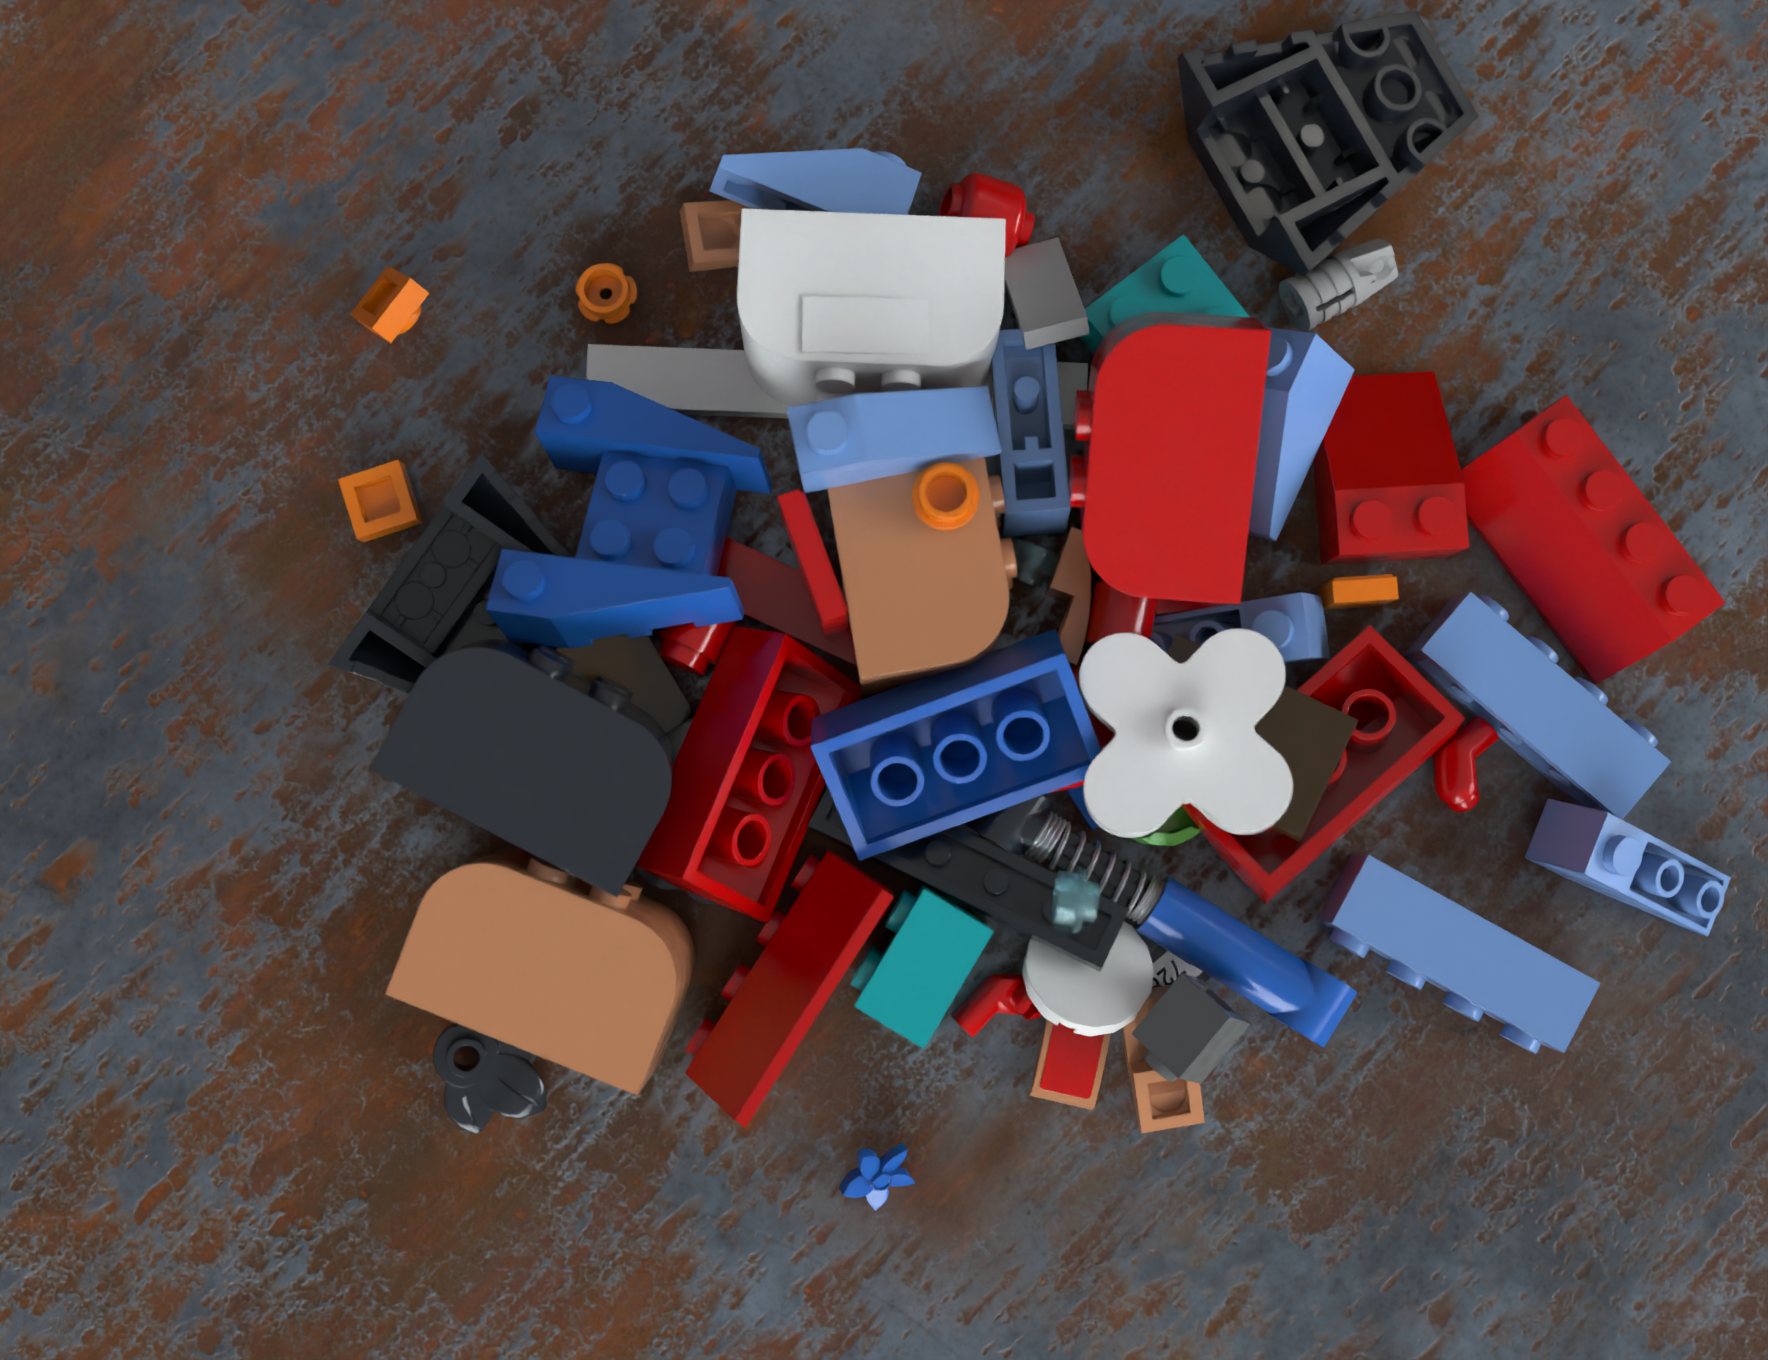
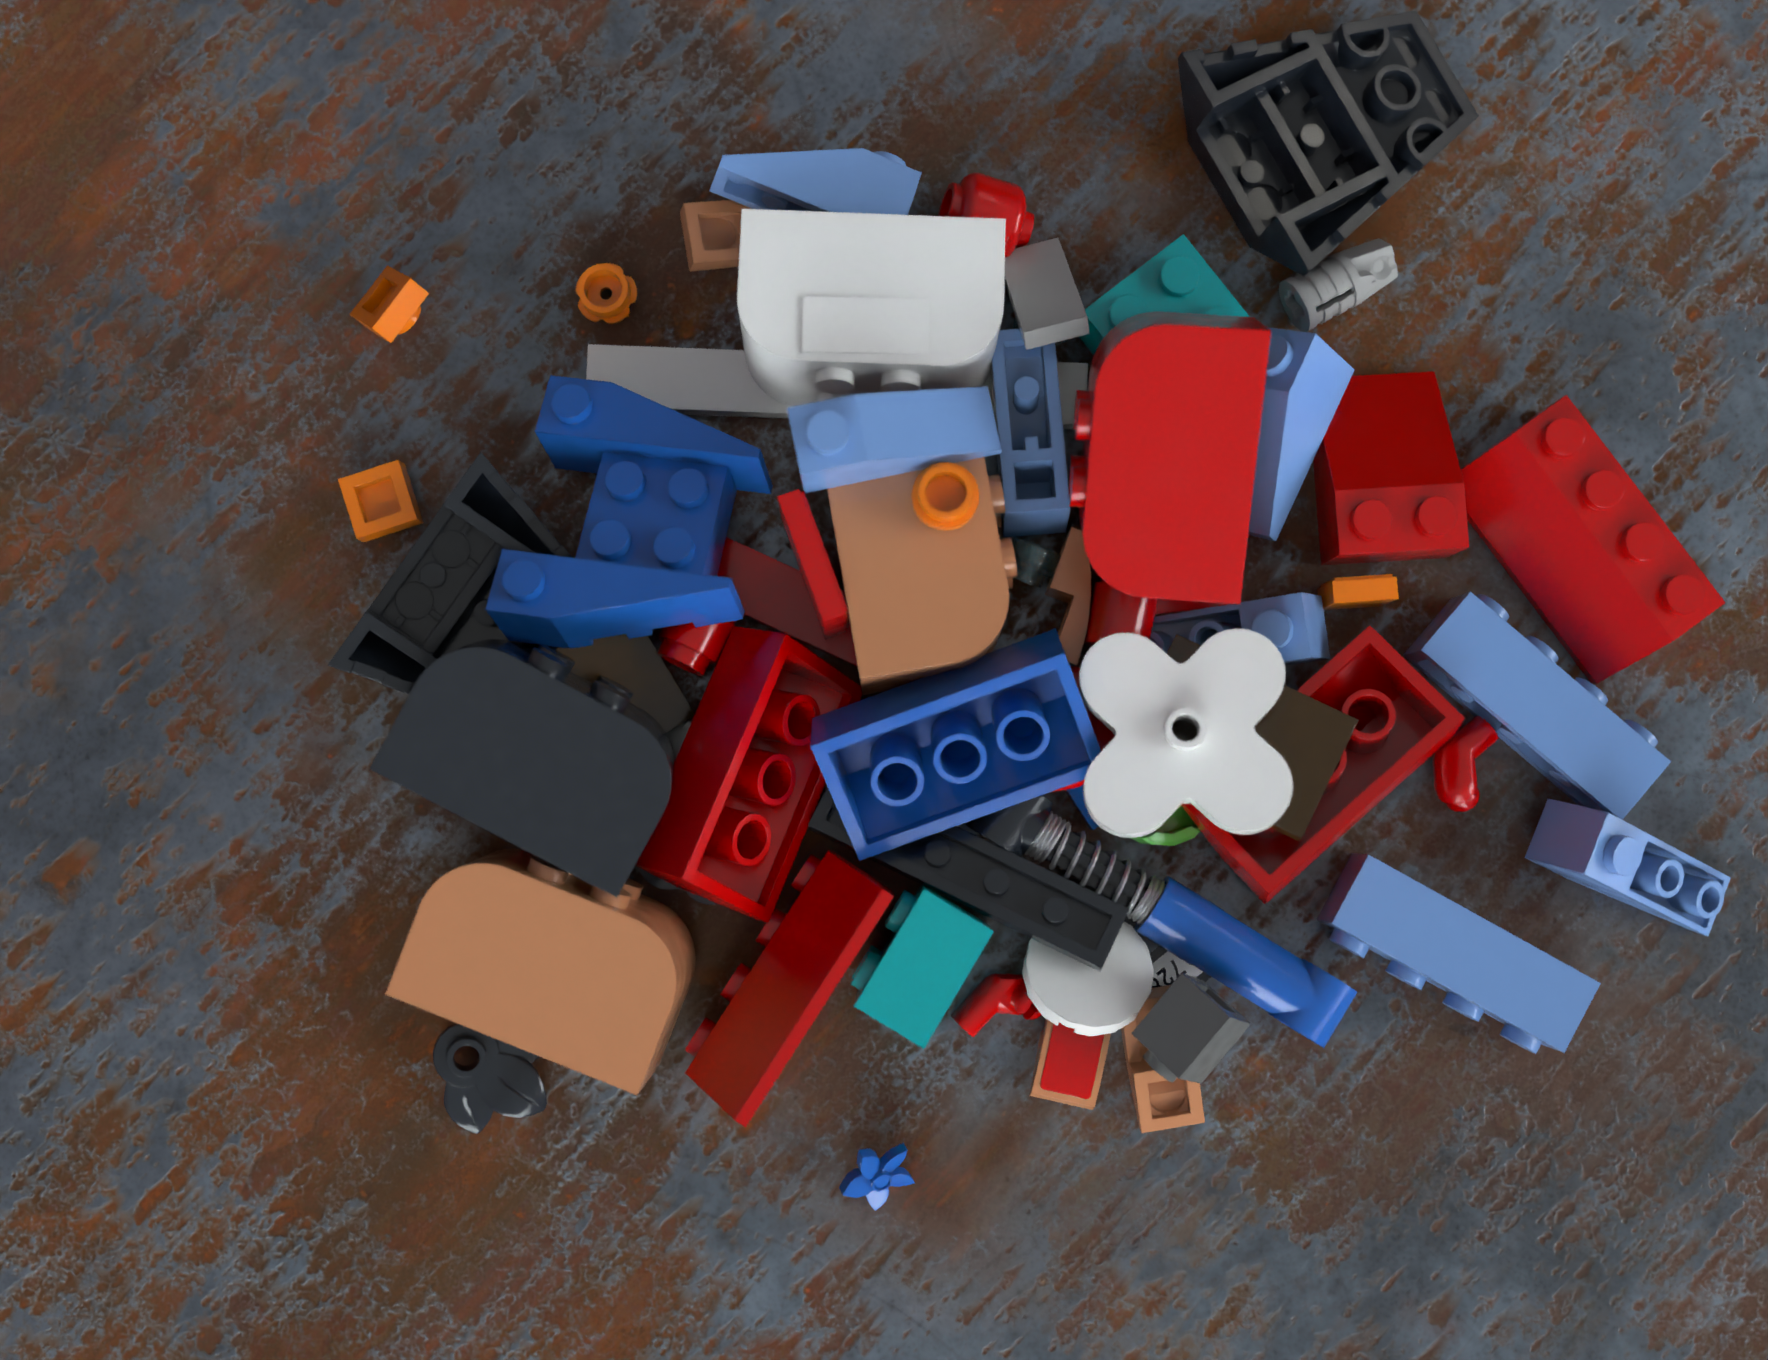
clear light blue plate [1051,867,1099,933] -> none

